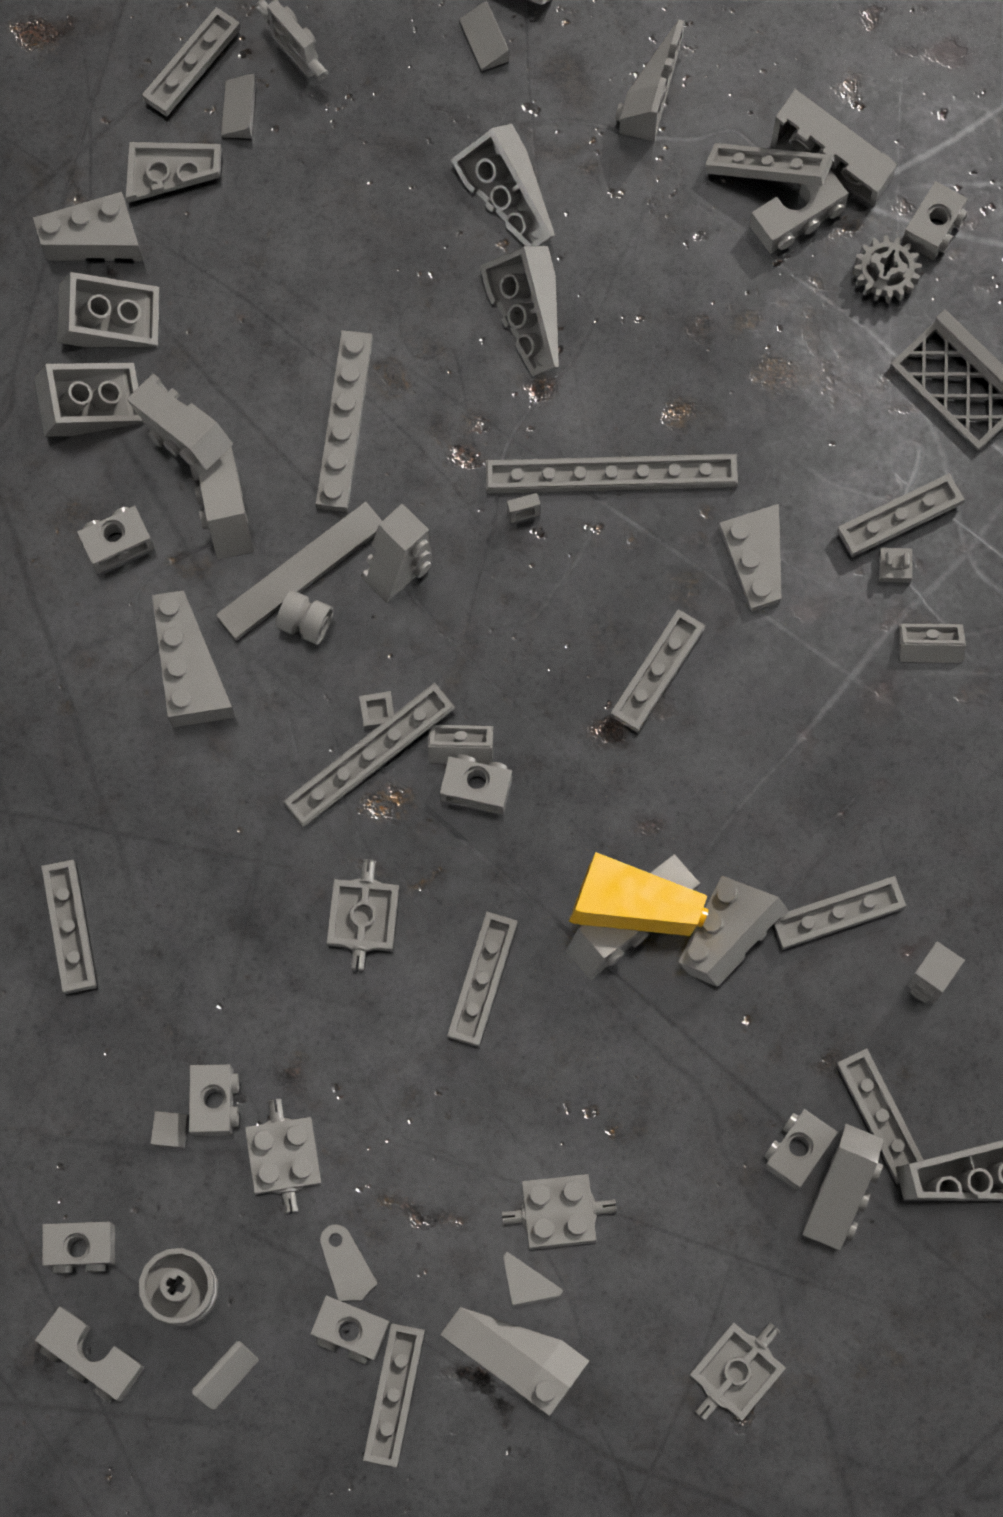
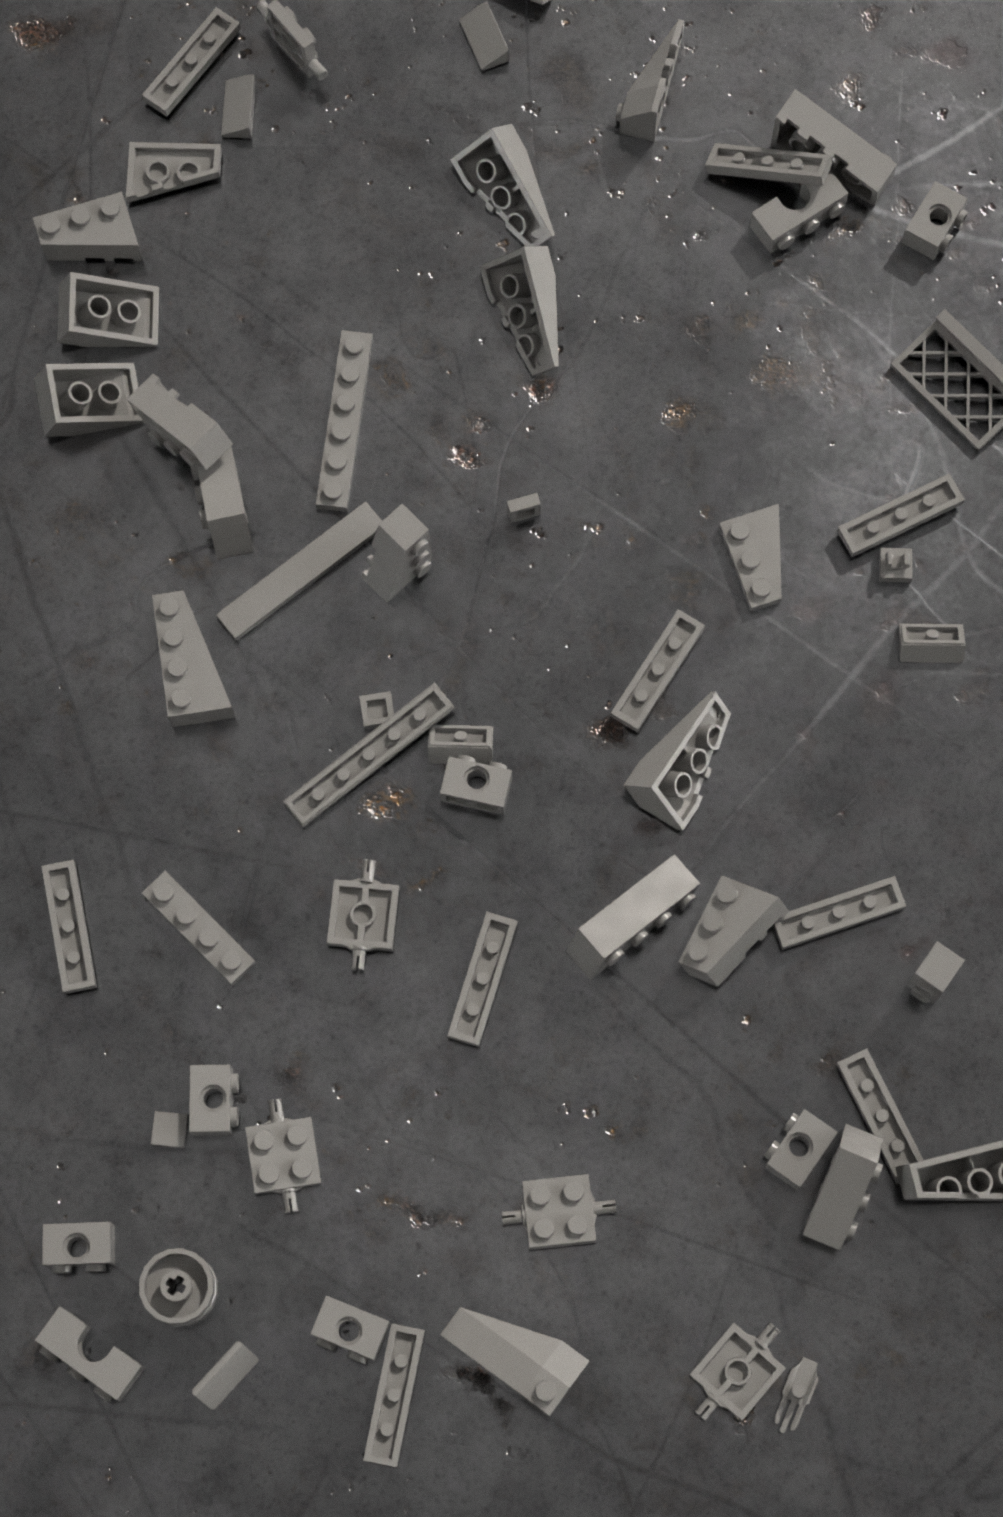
light grey brick [77,506,154,574] -> none
light grey wheel [275,590,333,645] -> none
light grey piece [320,1224,377,1301] -> none
light grey tile [486,454,738,494] -> none
light grey slope [503,1252,563,1308] -> none
yellow slope [569,852,709,936] -> none
light grey gear [853,235,922,303] -> none
none -> light grey plate [142,871,256,986]
none -> light grey wedge [624,691,731,831]
none -> light grey piece [775,1357,818,1433]

